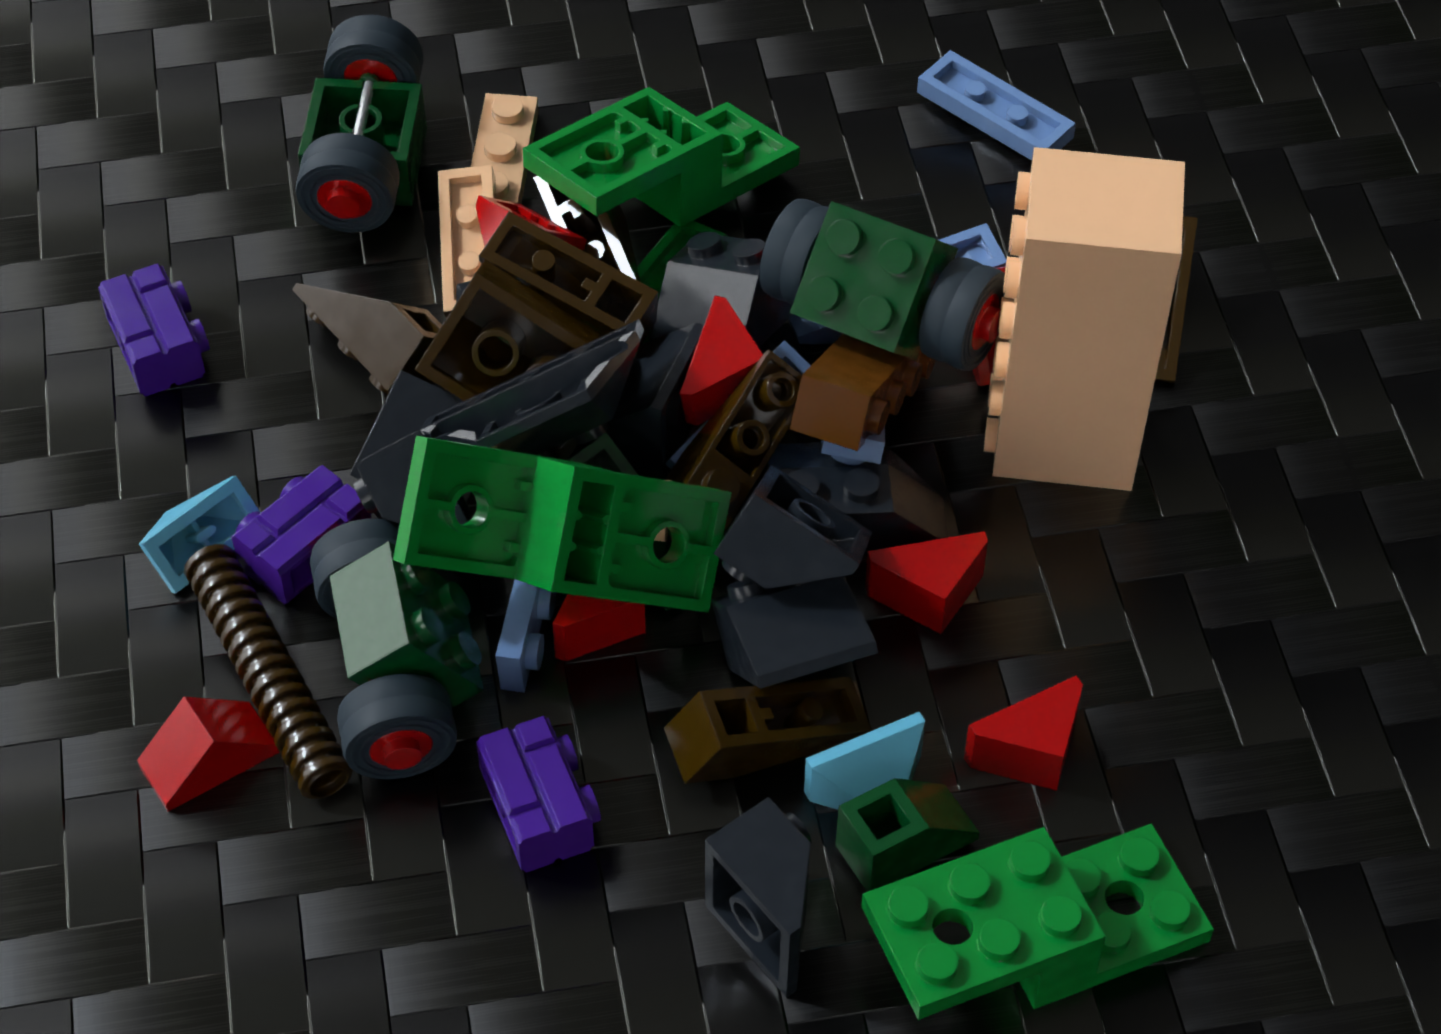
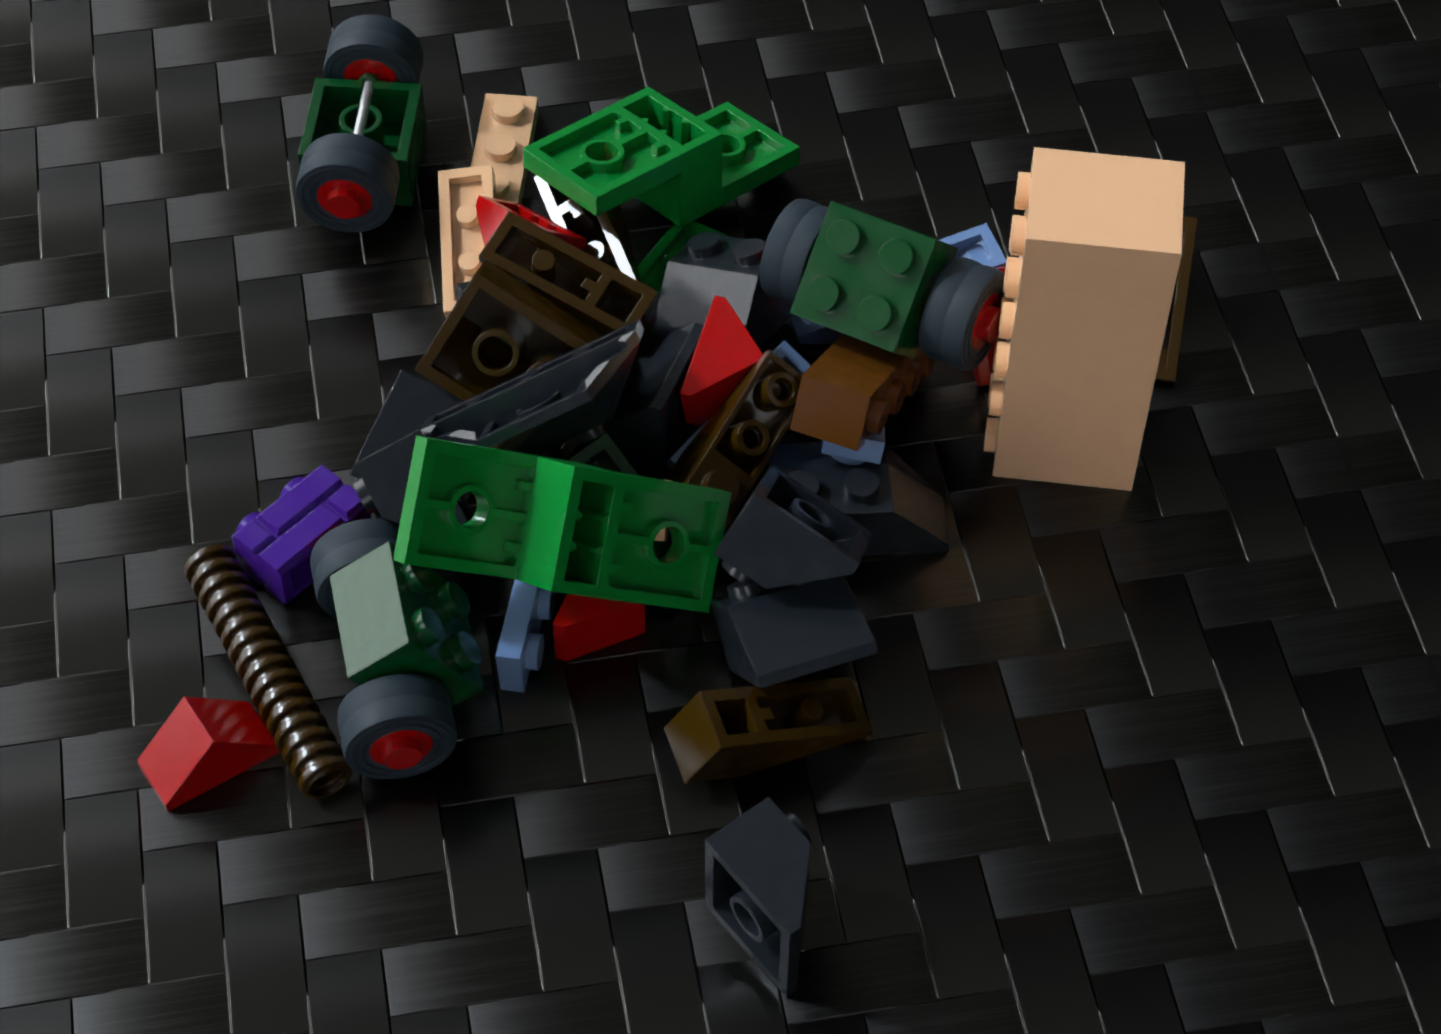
dark purple brick [98,263,210,397] -> none
medium azure slope [139,476,261,593] -> none
dark brown slope [292,283,442,395] -> none
dark purple brick [476,716,601,873] -> none
medium azure slope [804,712,925,810] -> none
dark green slope [836,778,980,892] -> none
green bracket [861,823,1214,1020] -> none
red slope [865,531,988,634] -> none
medium blue plate [917,50,1076,160] -> none
red slope [964,675,1083,791] -> none

